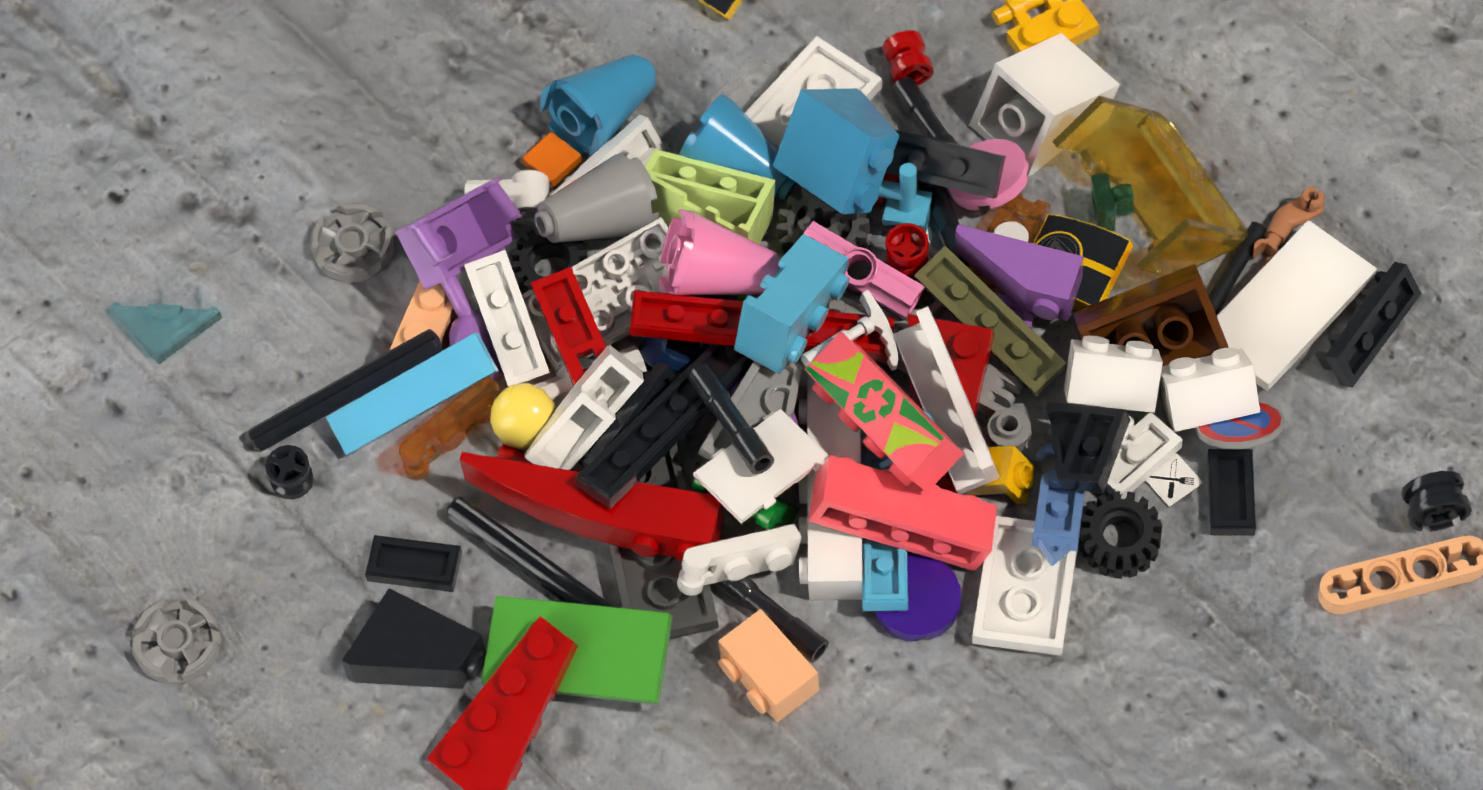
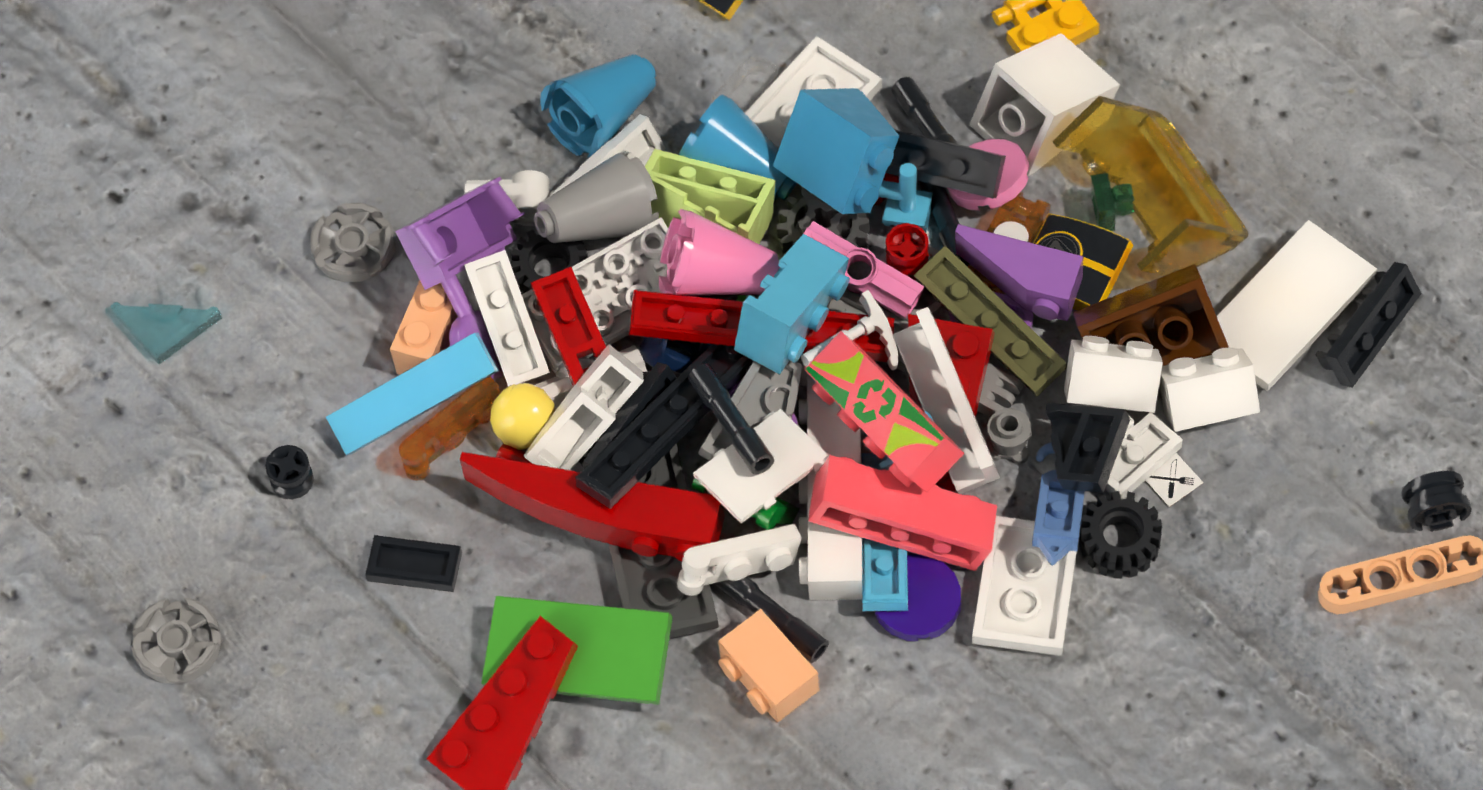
black axle [249,329,443,451] -> none
black slope [341,588,486,689] -> none
black axle [446,496,614,607] -> none
orange tile [522,131,582,189] -> none
red wheel [883,30,934,86] -> none
yellow bracket [966,445,1035,504] -> none
piece [1195,401,1284,450] -> none
black tile [1207,449,1256,536] -> none
black bar [1208,222,1266,315] -> none
nougat arm [1252,187,1325,265] -> none

